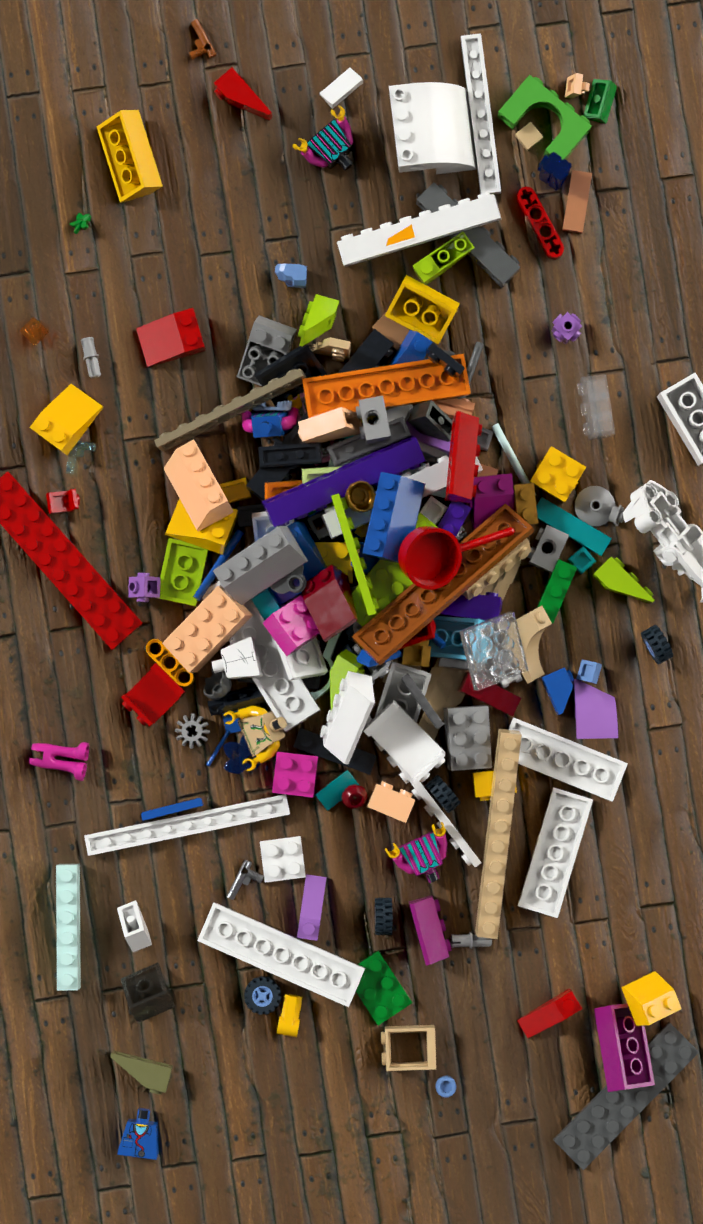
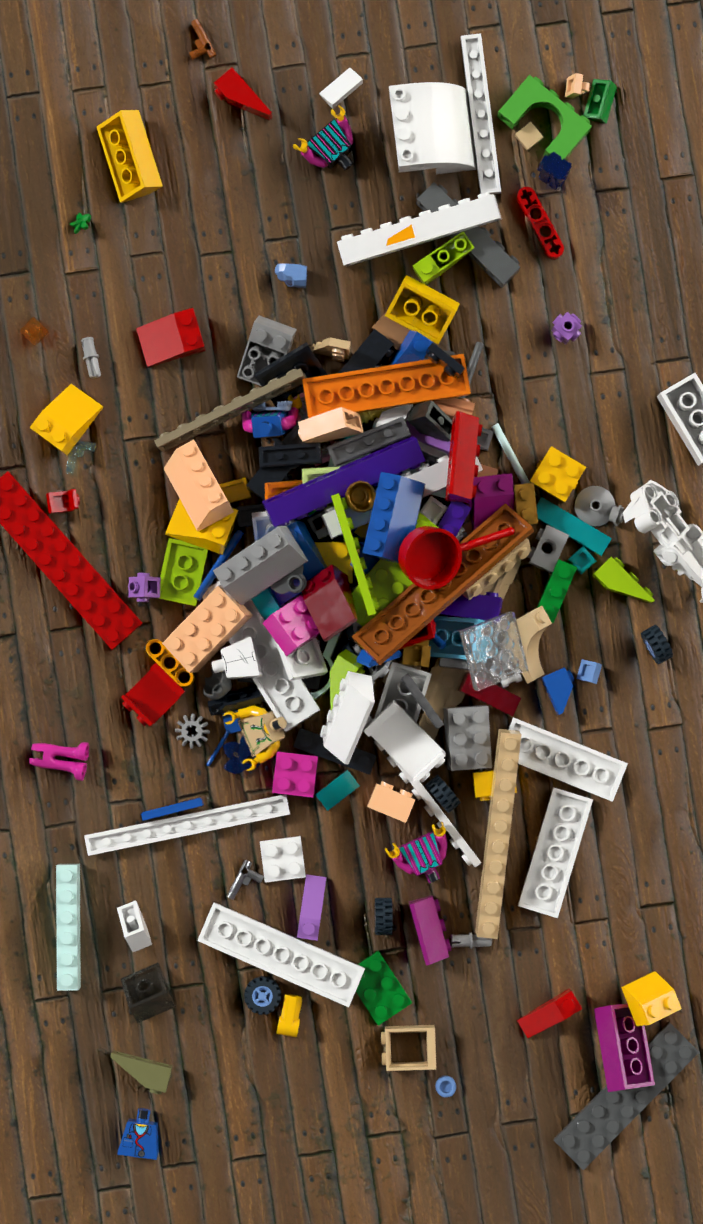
lime slope [298,294,339,347] -> none
dark red plate [342,784,367,809] -> none
light grey brick [355,396,391,444] -> none
nougat tile [562,170,592,234] -> none
medium lavender slope [573,679,618,739] -> none
clear brick [577,374,615,440] -> none

